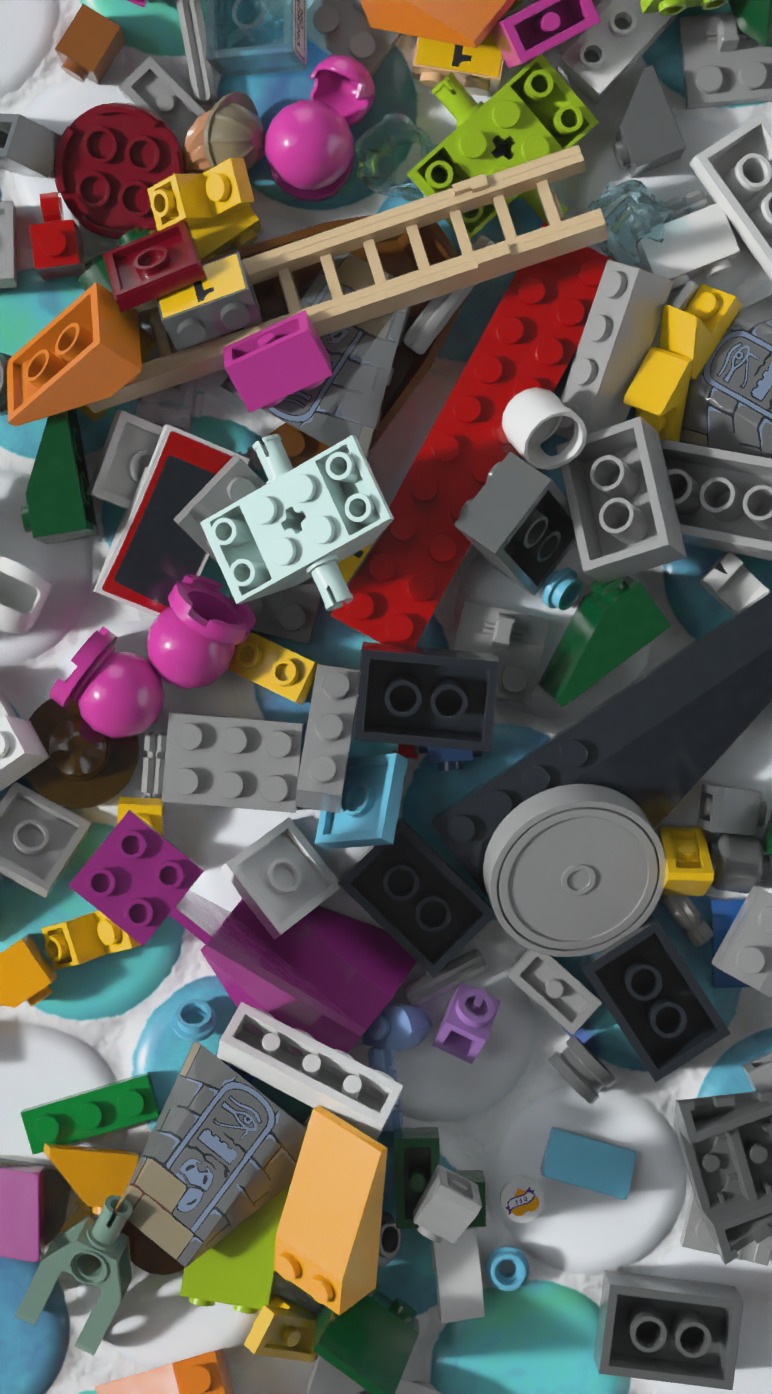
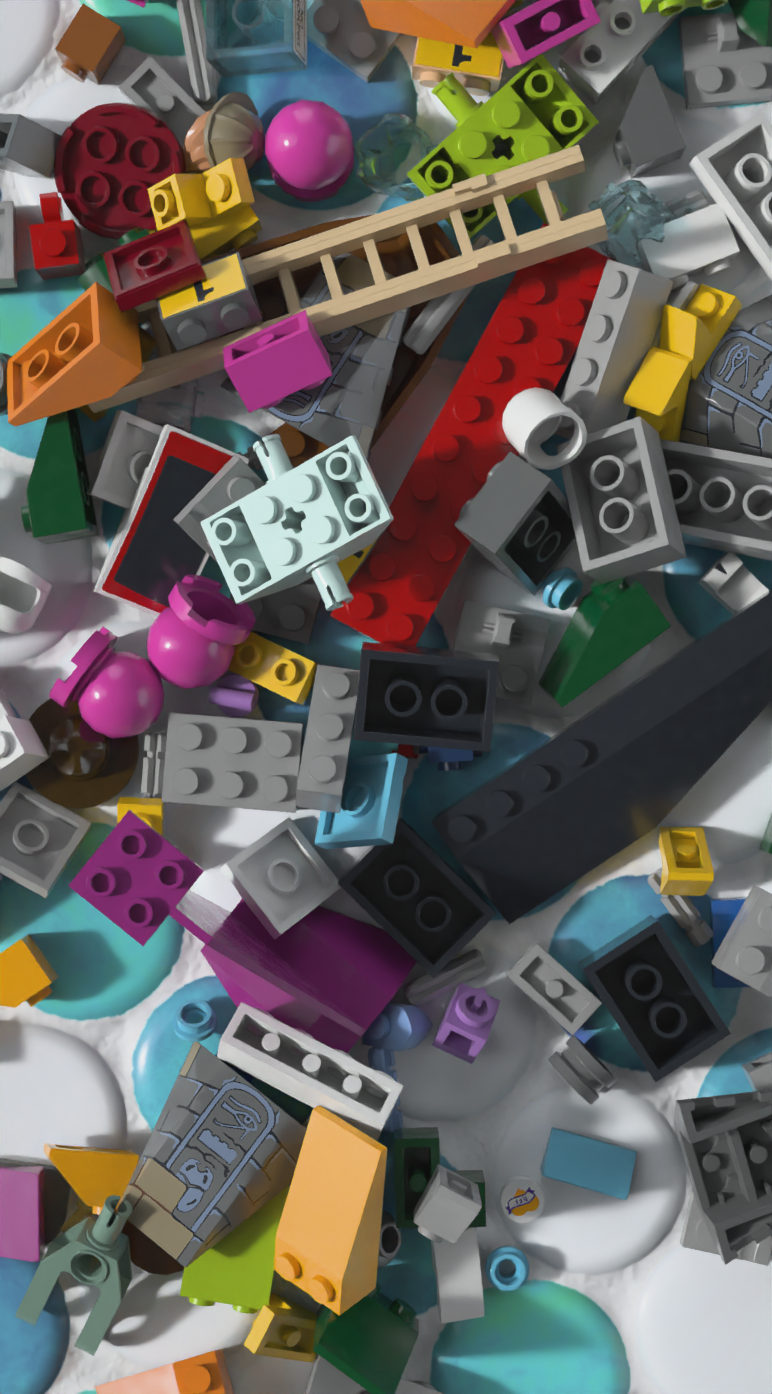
green plate [20,1072,161,1155] -> none
yellow slope [41,910,141,970] -> none
dark pink hair [310,54,375,127] -> none
light grey brick [483,784,666,957] -> none
dark grey brick [594,1270,744,1390] -> none
dark grey slope [697,783,767,836] -> none
dark grey head [707,833,770,894] -> none
none -> medium lavender plate [209,673,259,717]

